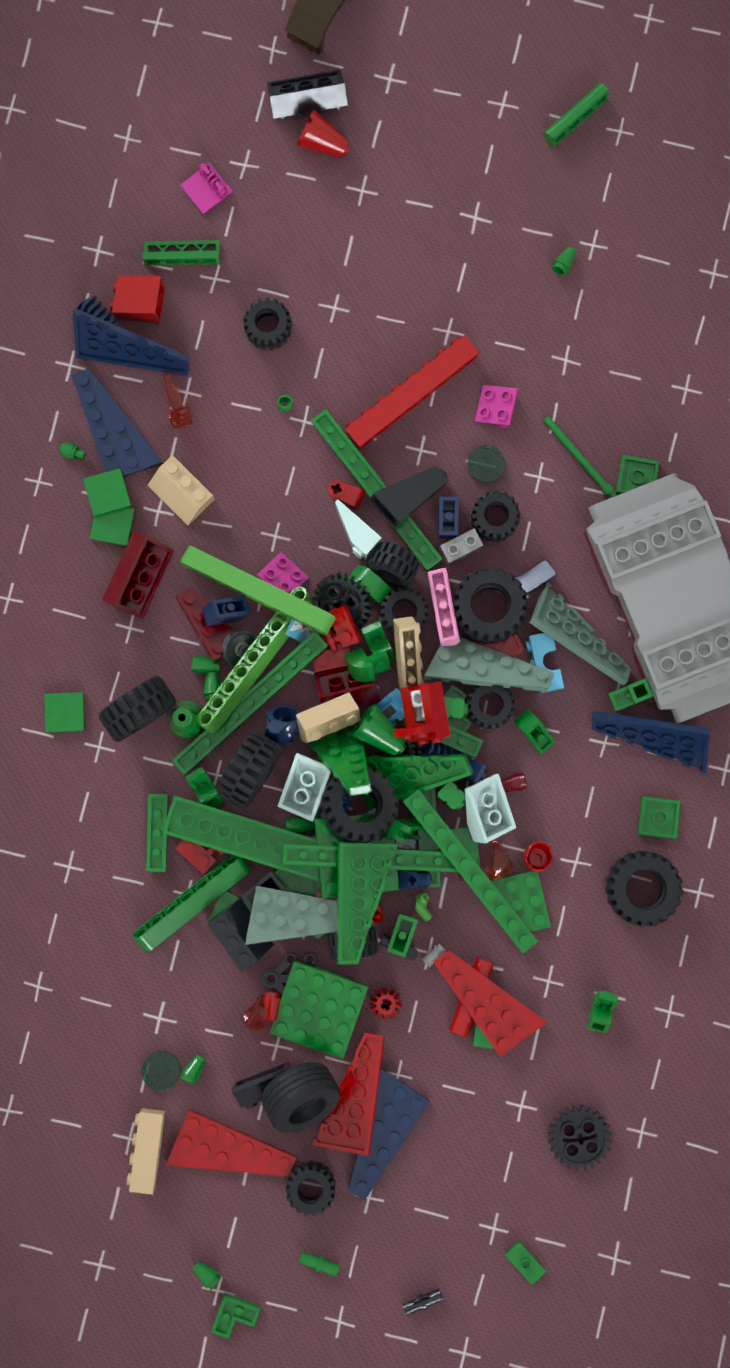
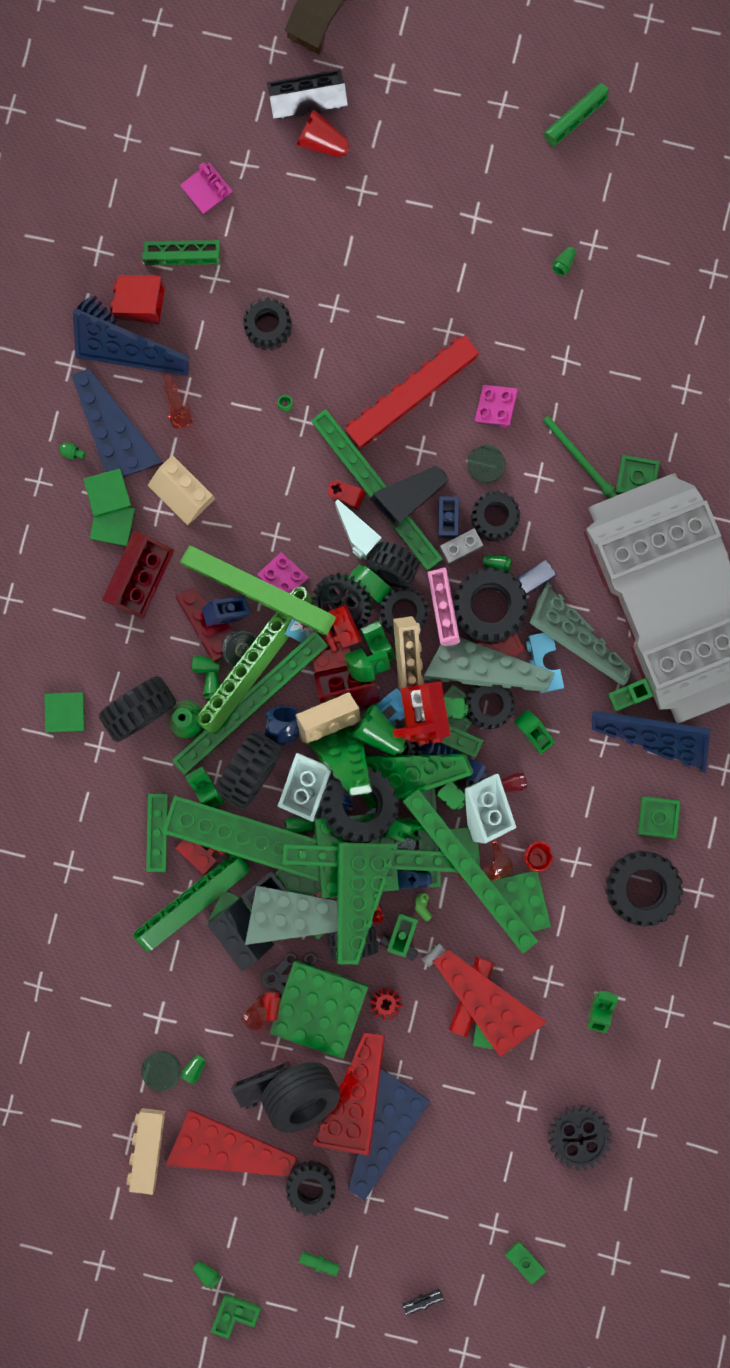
none -> green cone [483,555,512,573]

